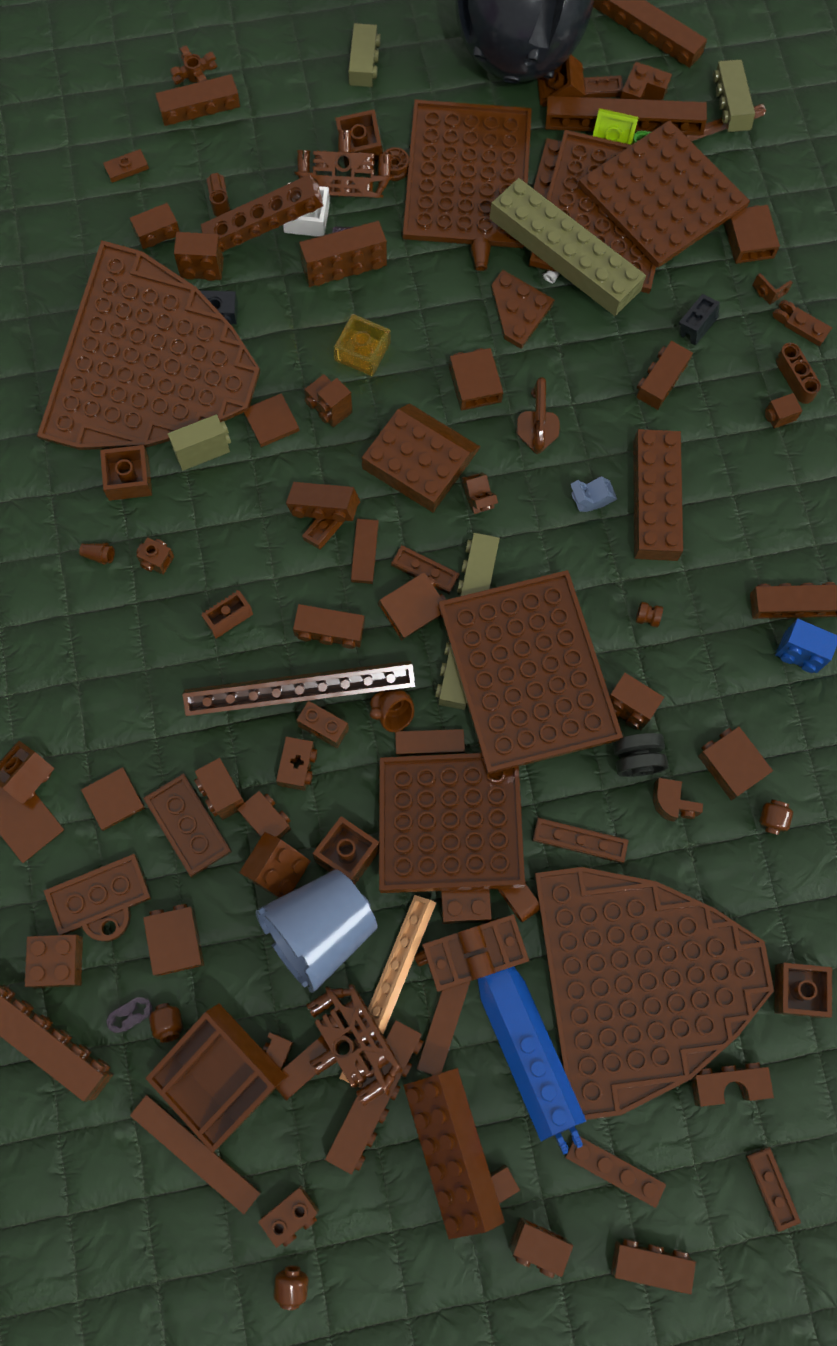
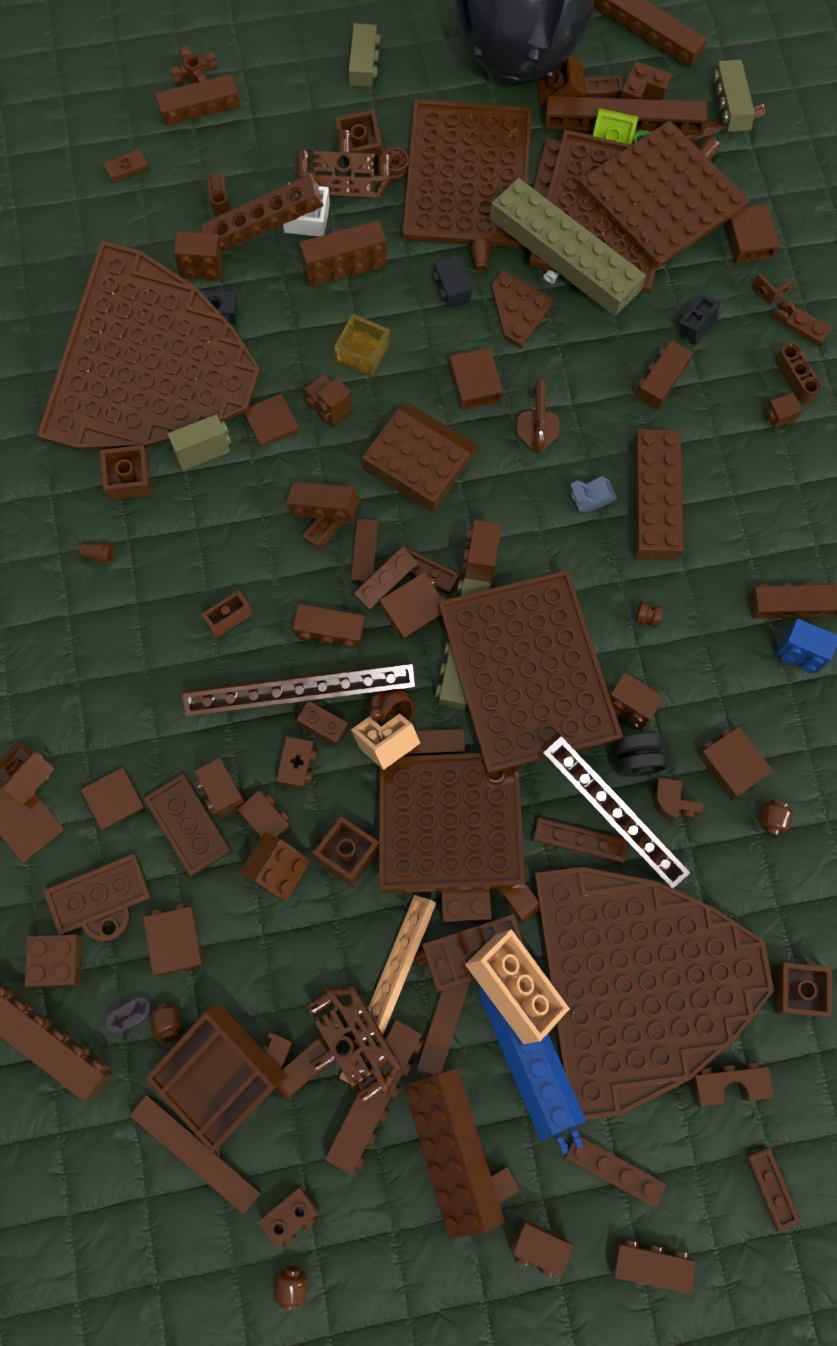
reddish brown brick [130,203,180,249] -> none
reddish brown brick [136,537,174,575] -> none
sand blue cone [256,870,377,993] -> none
reddish brown brick [461,472,498,514] -> none
none -> light nougat brick [351,714,420,770]
none -> reddish brown brick [352,547,417,610]
none -> black brick [432,256,472,308]
none -> reddish brown brick [462,520,501,582]
none -> light nougat brick [465,930,570,1044]
none -> brick [540,732,690,889]
none -> reddish brown cone [699,136,720,160]

